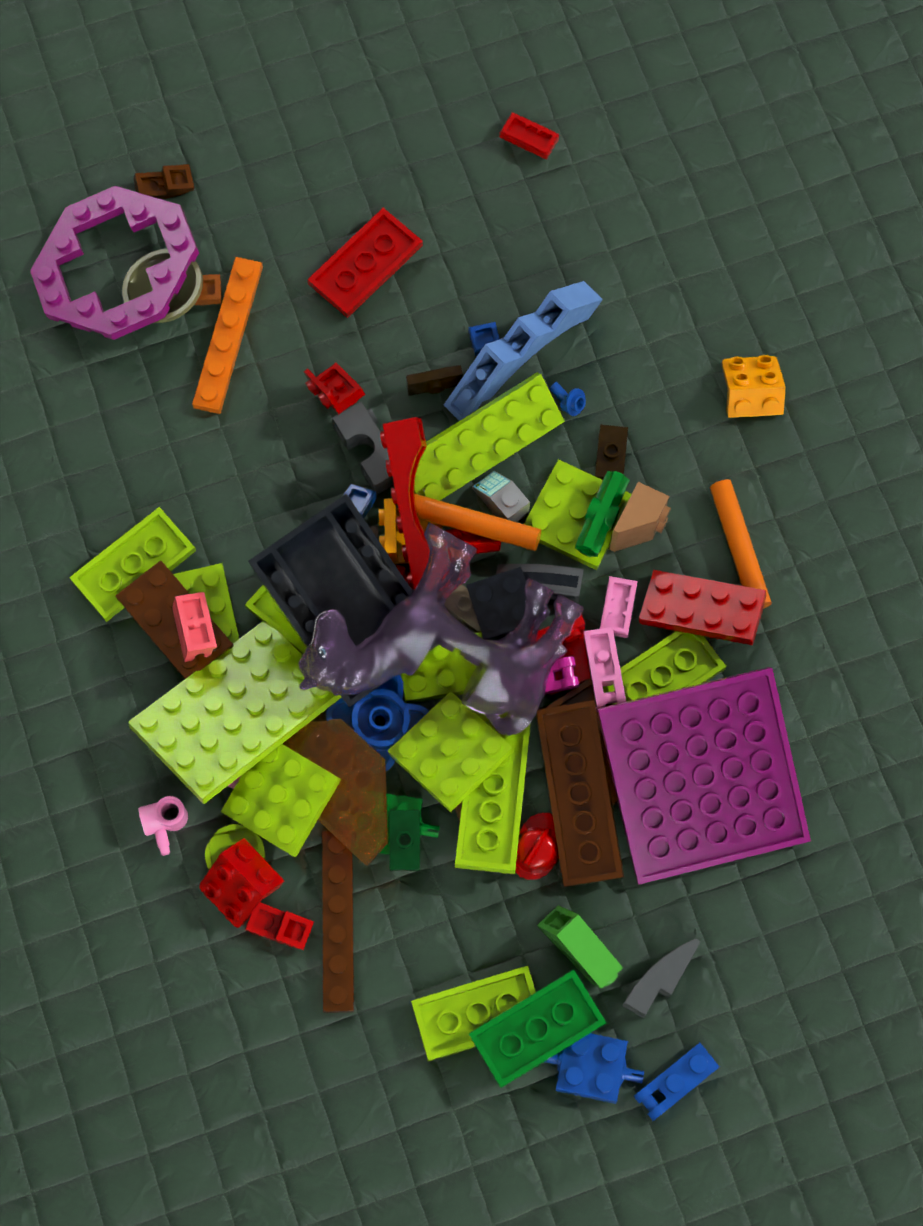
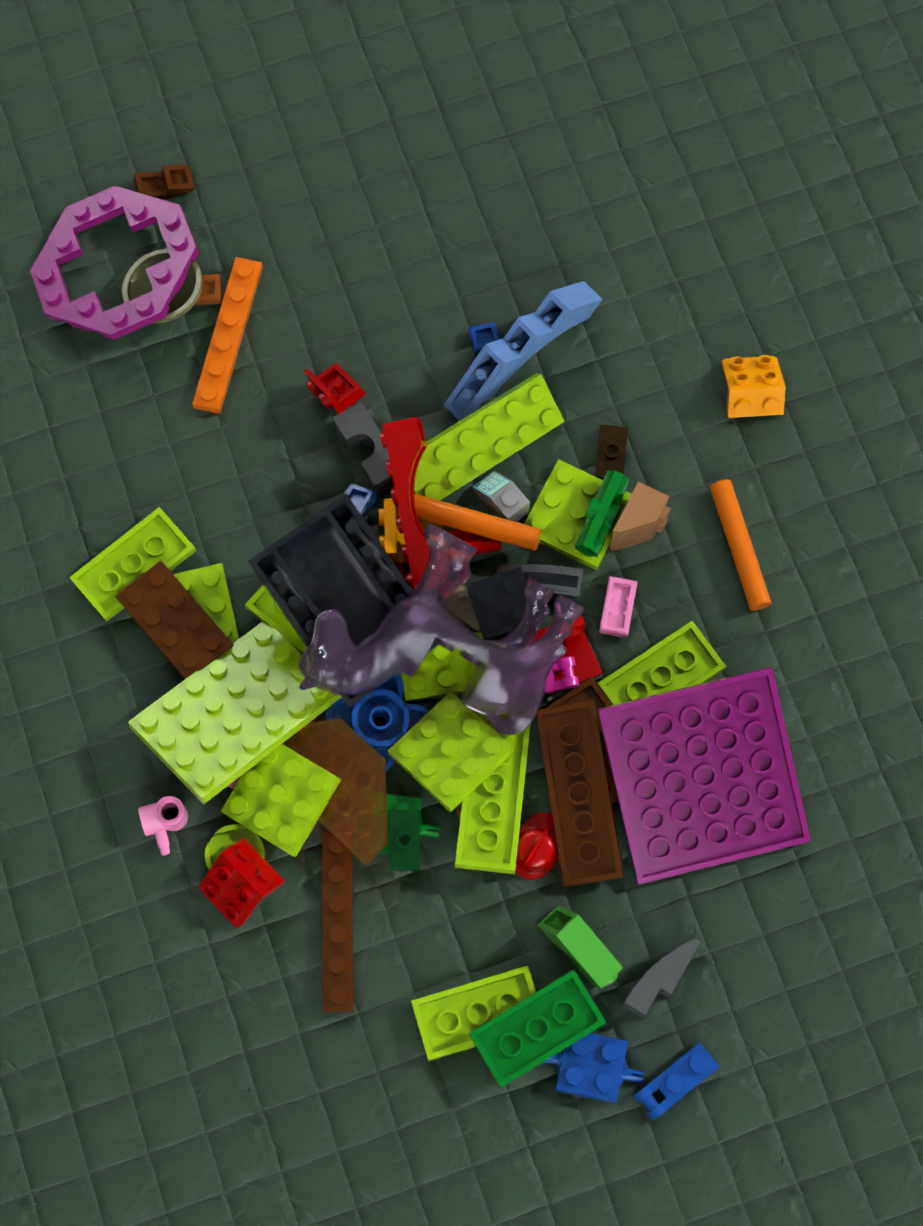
coral hinge [172,592,217,662] -> none
red slope [244,902,314,950] -> none
red plate [307,208,423,318] -> none
dark brown plate [406,365,463,396] -> none
red plate [500,112,560,160] -> none
blue plate [549,381,586,416] -> none
bright pink plate [584,627,626,709] -> none
red plate [639,570,766,646] -> none

